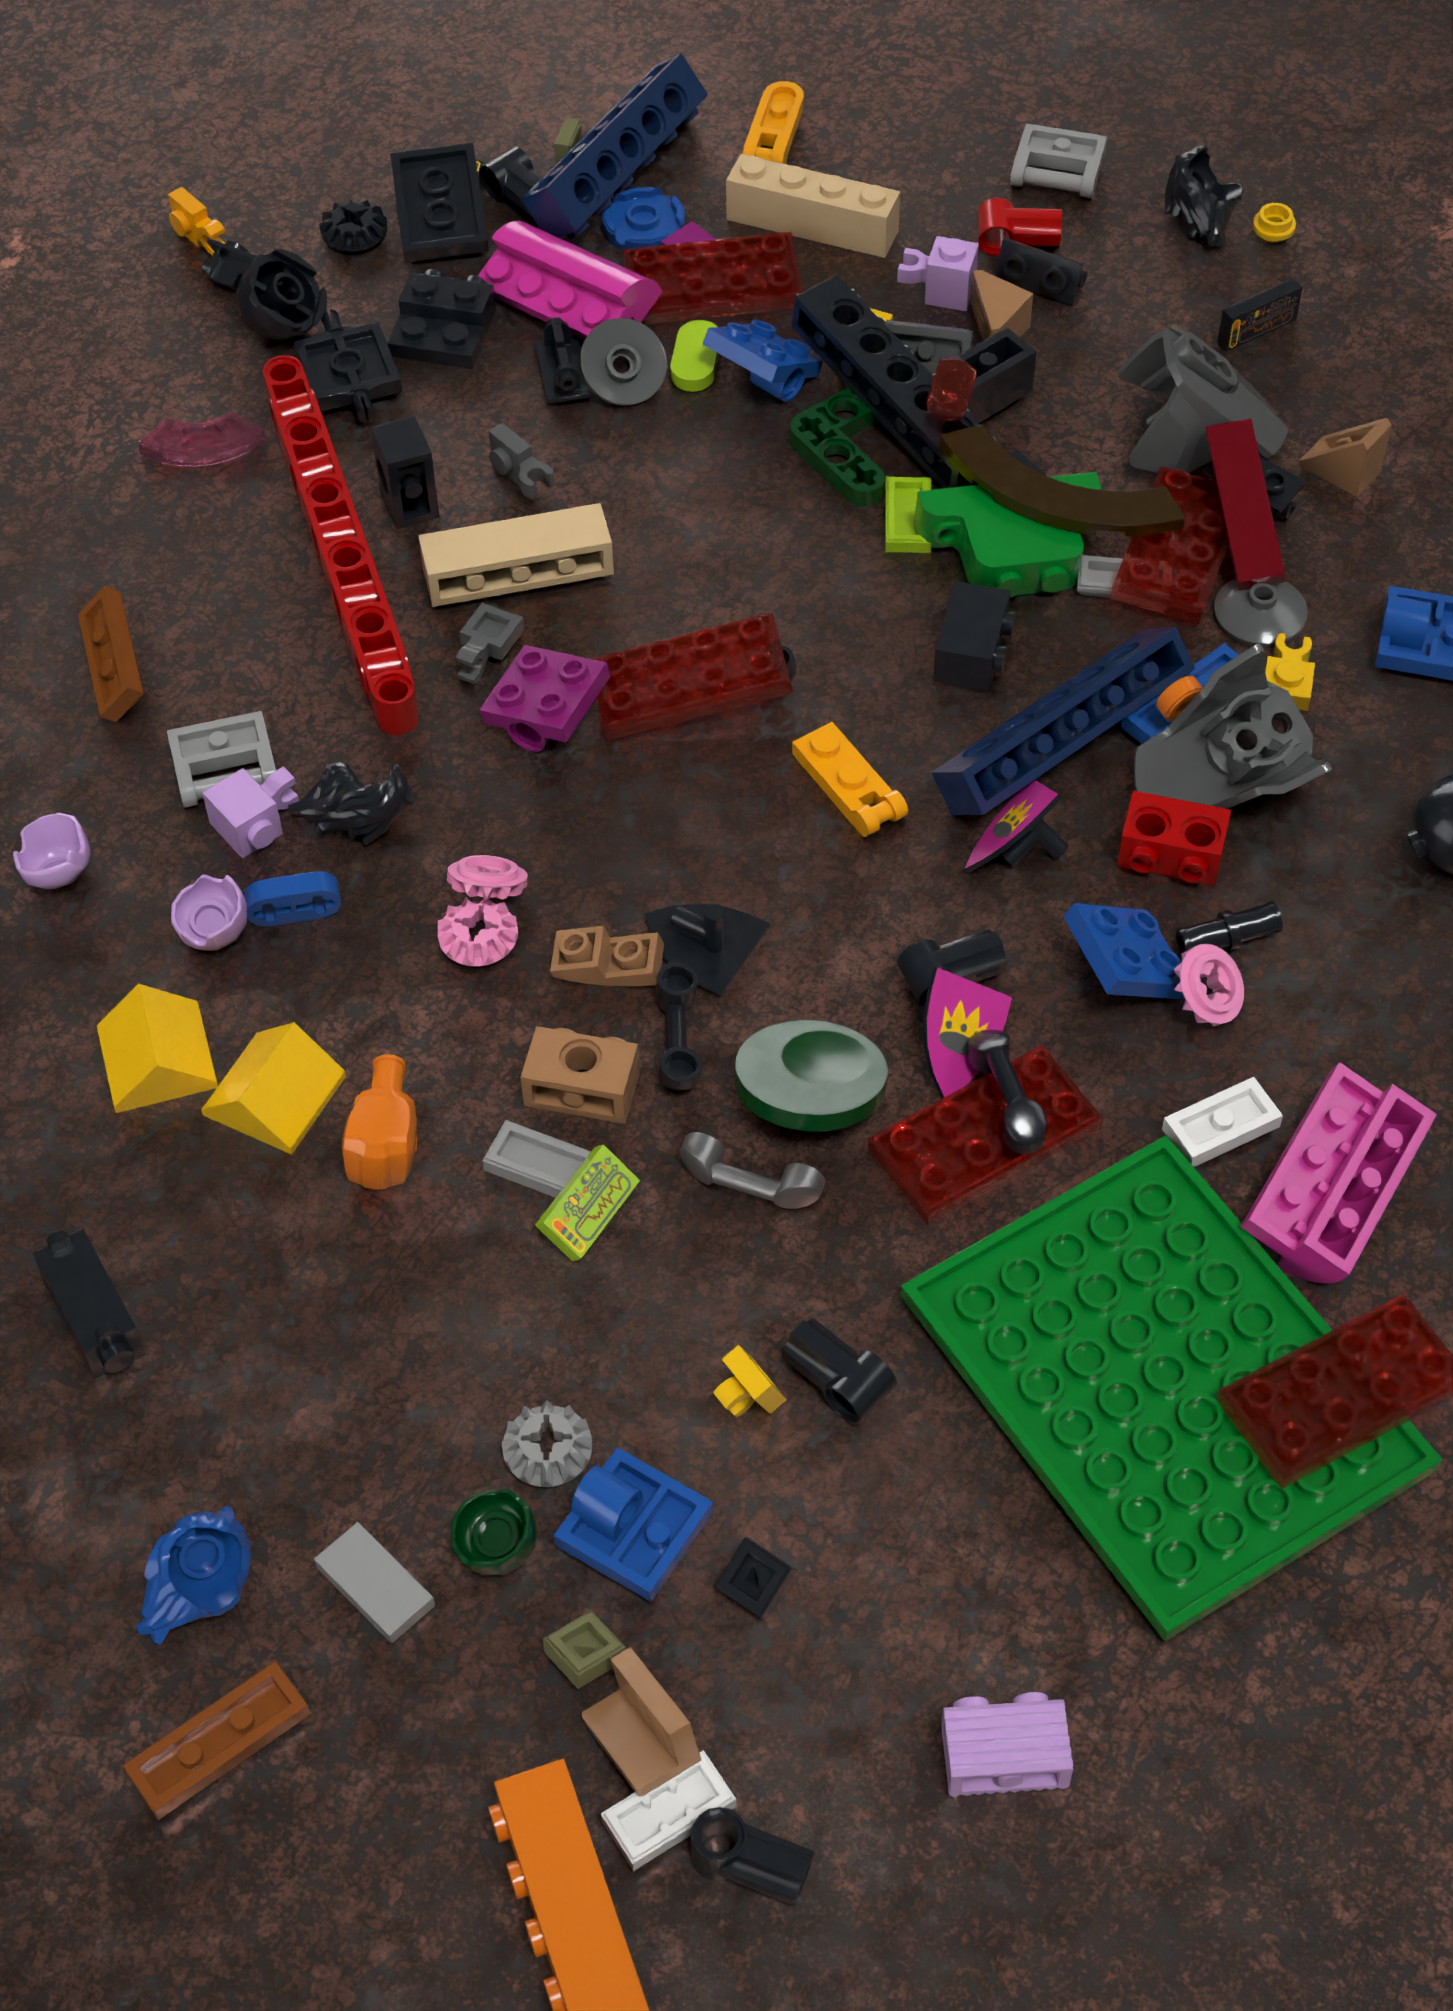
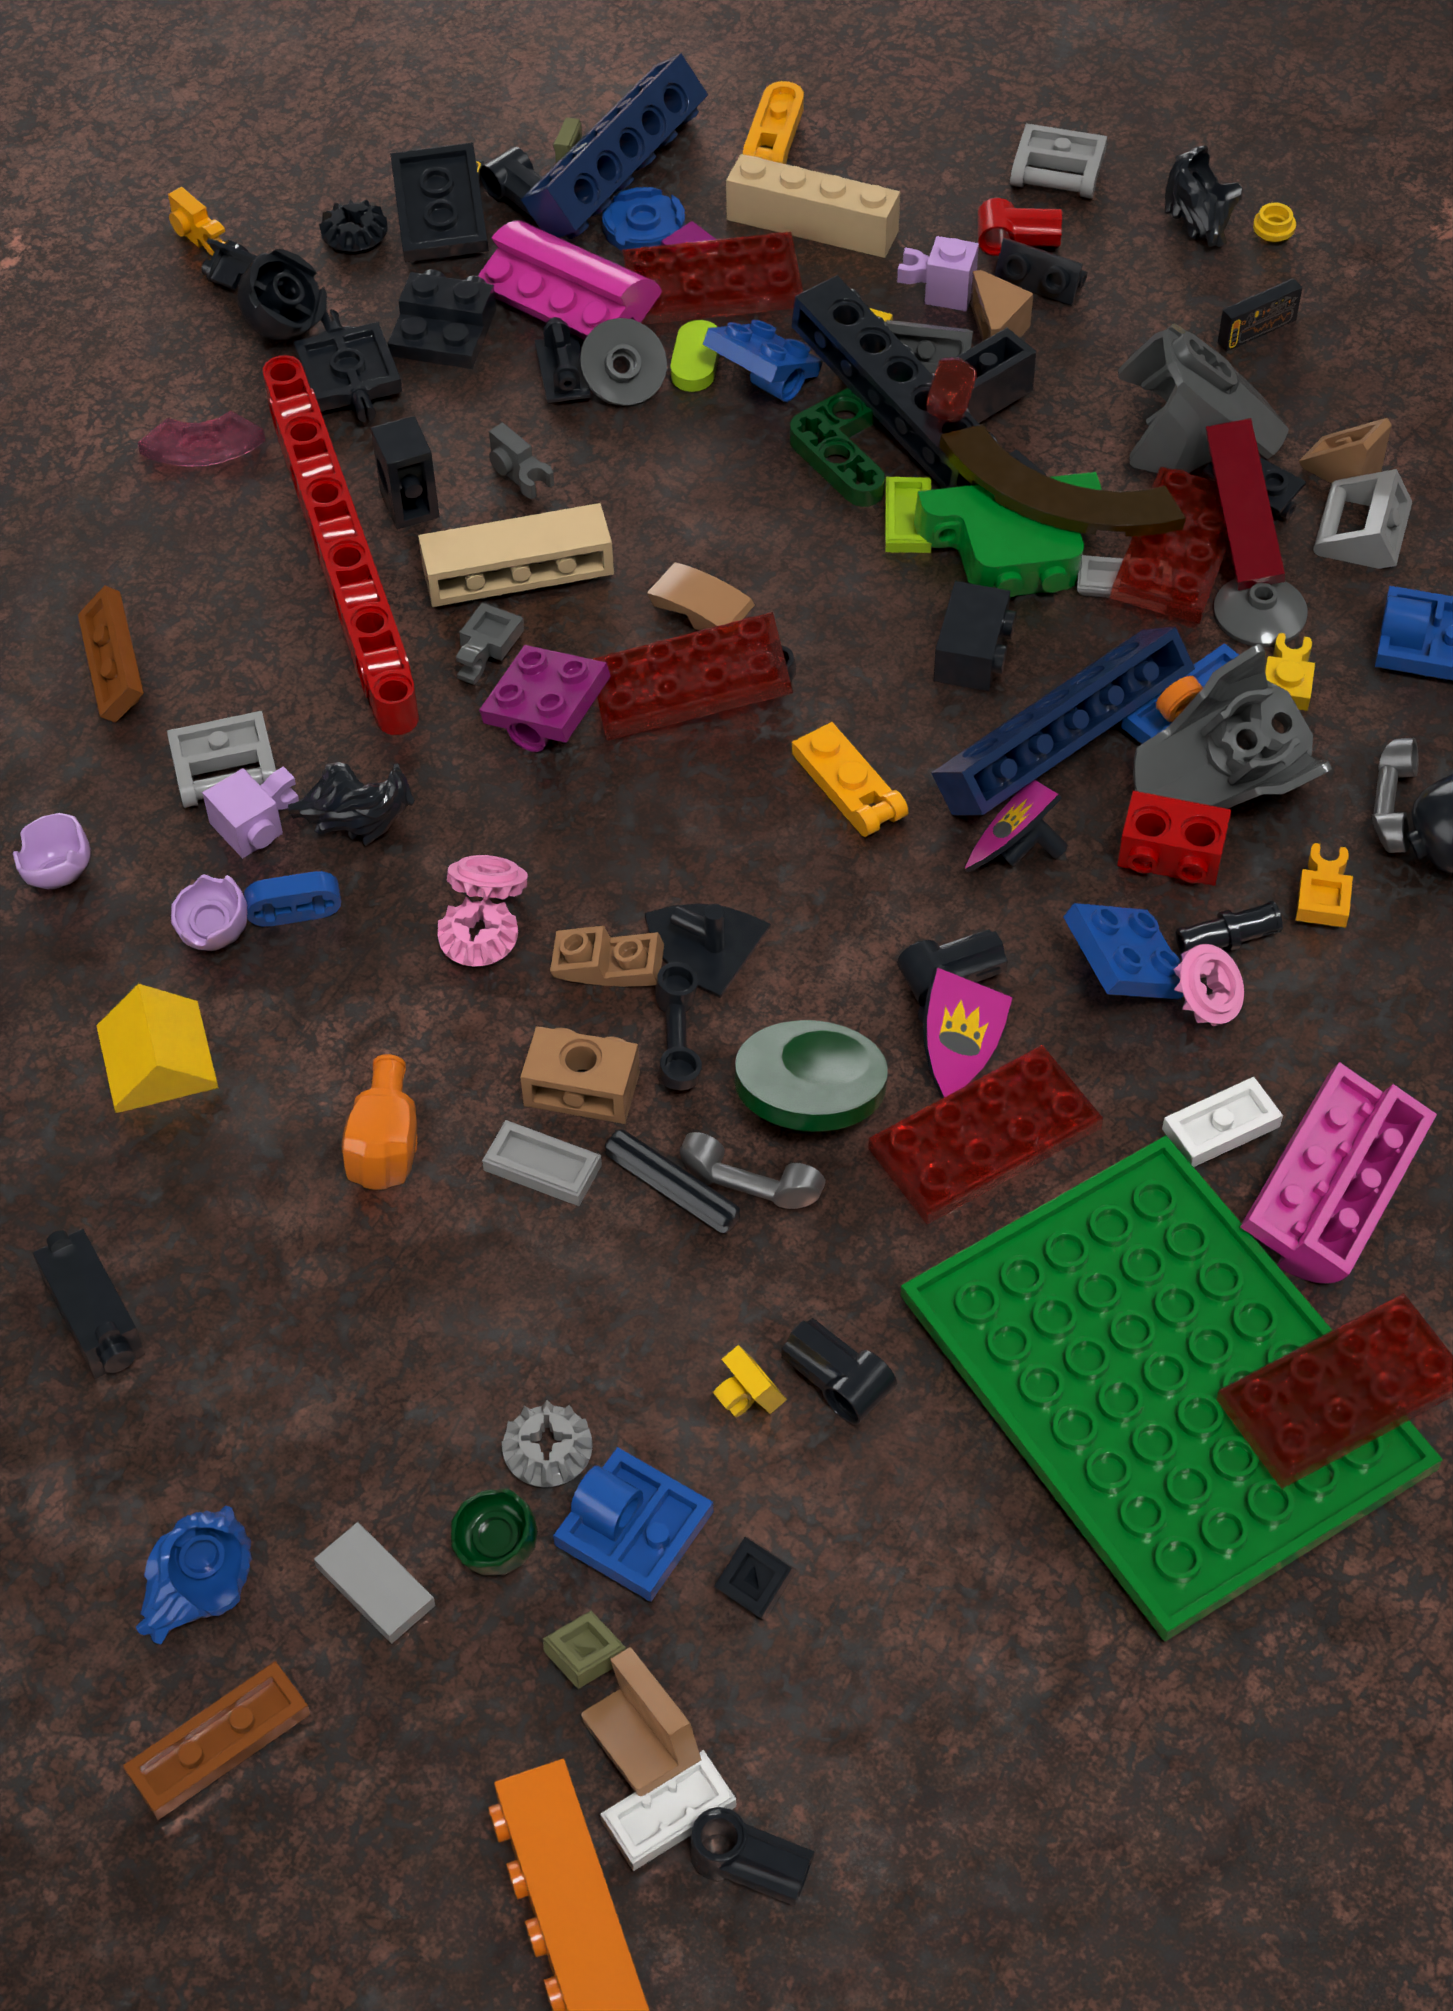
yellow slope [201,1022,346,1155] -> none
lime tile [535,1144,640,1261] -> none
lavender brick [941,1692,1073,1797] -> none
black bar [968,1029,1047,1154] -> none
none -> black axle [605,1129,740,1234]
none -> medium nougat slope [647,562,755,637]
none -> light orange plate [1295,843,1353,928]
none -> light grey tile [1313,469,1412,569]
none -> flat silver bar [1372,738,1419,853]

